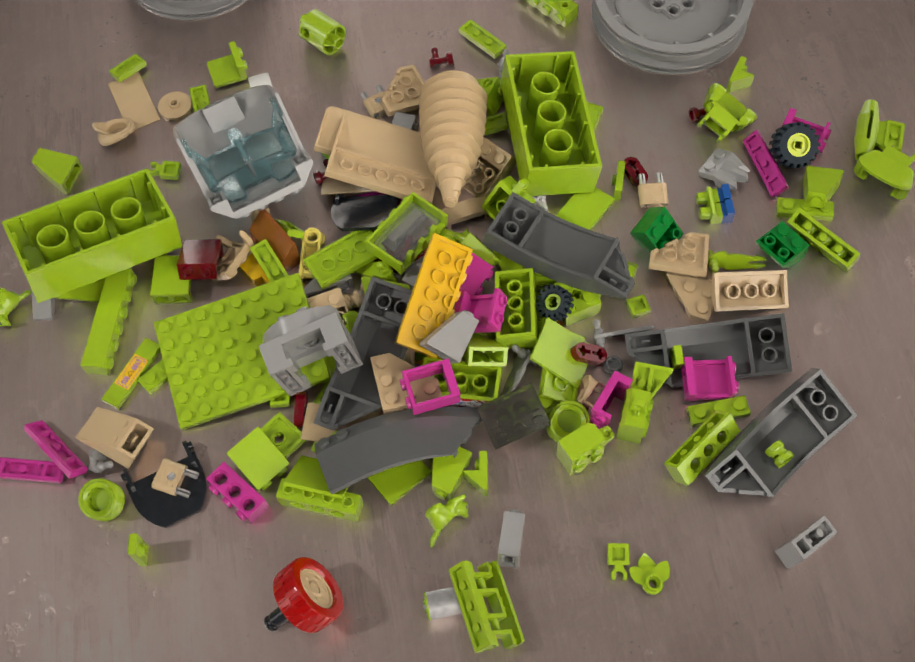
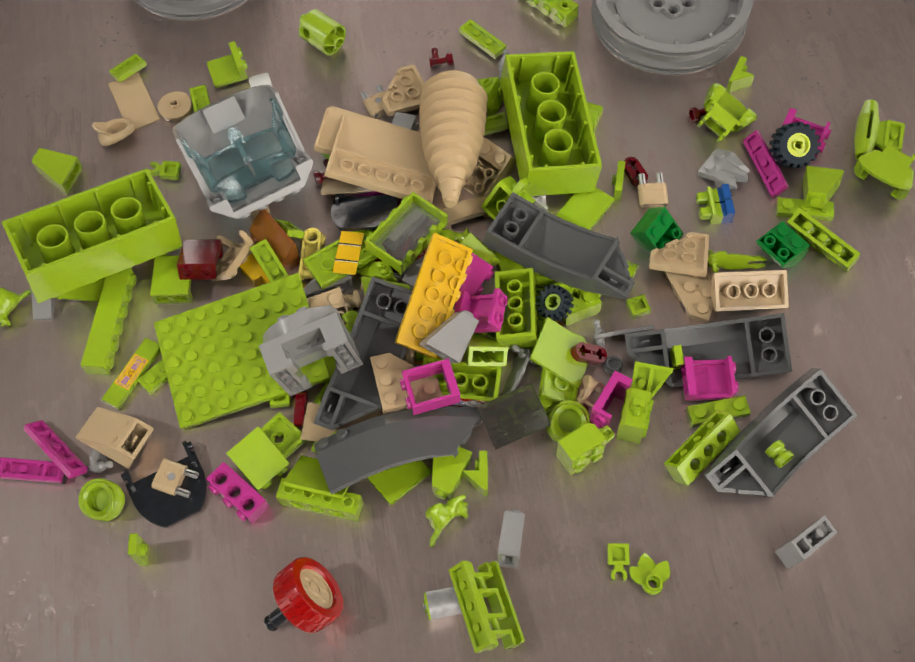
none -> yellow sticker [333,231,364,275]

